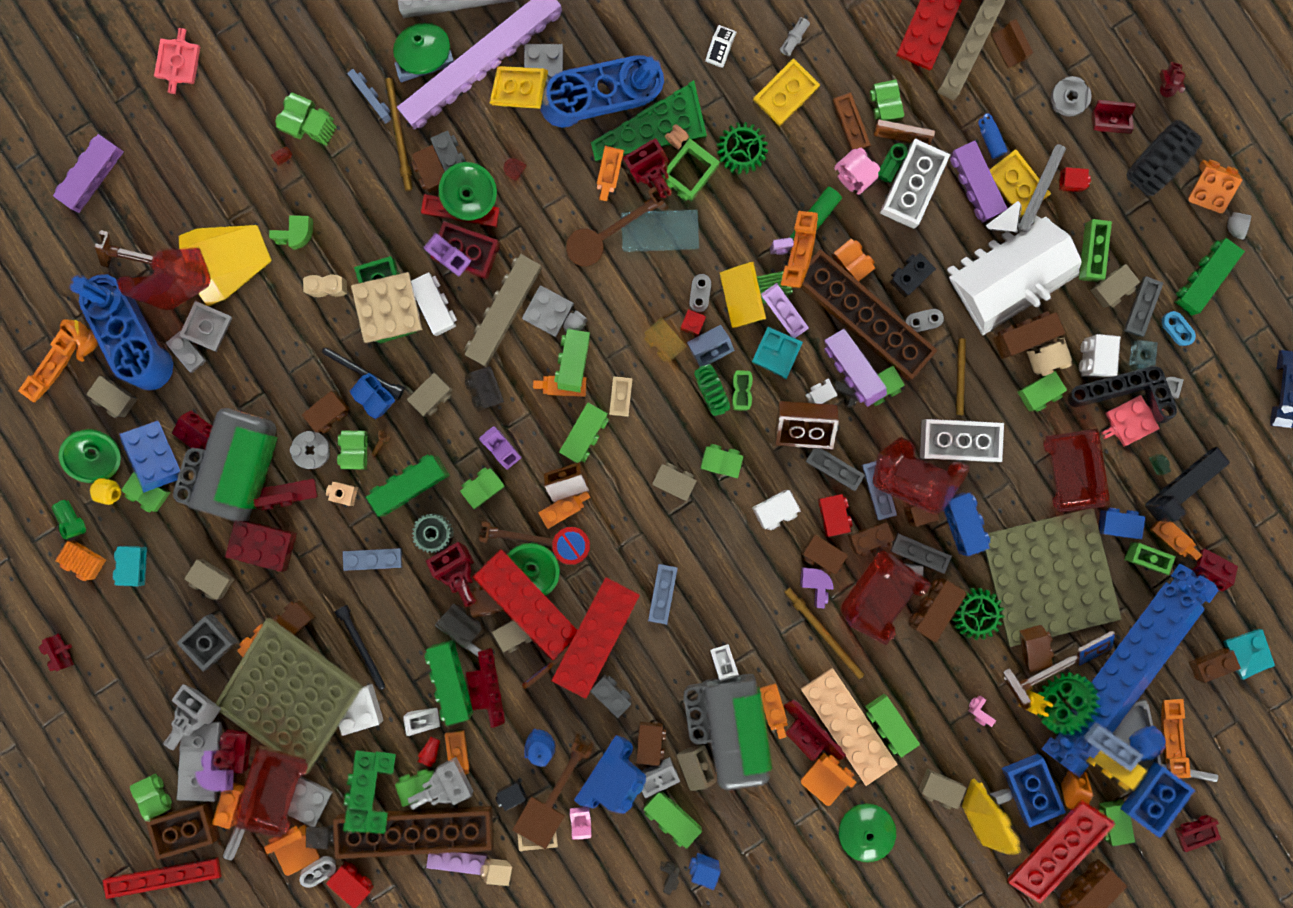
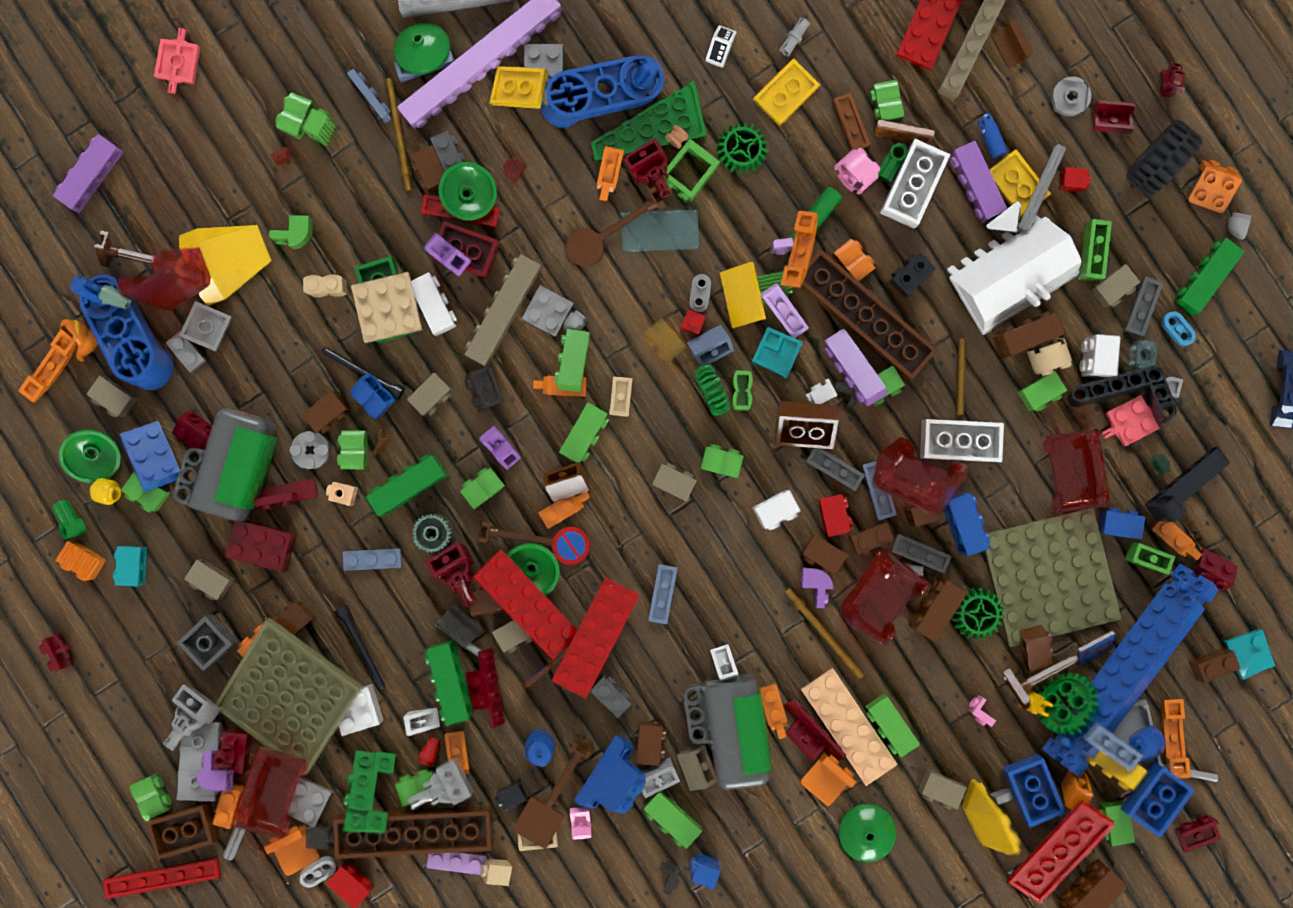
light grey plate [905,309,944,332] -> none
none -> sand green cone [99,285,131,310]

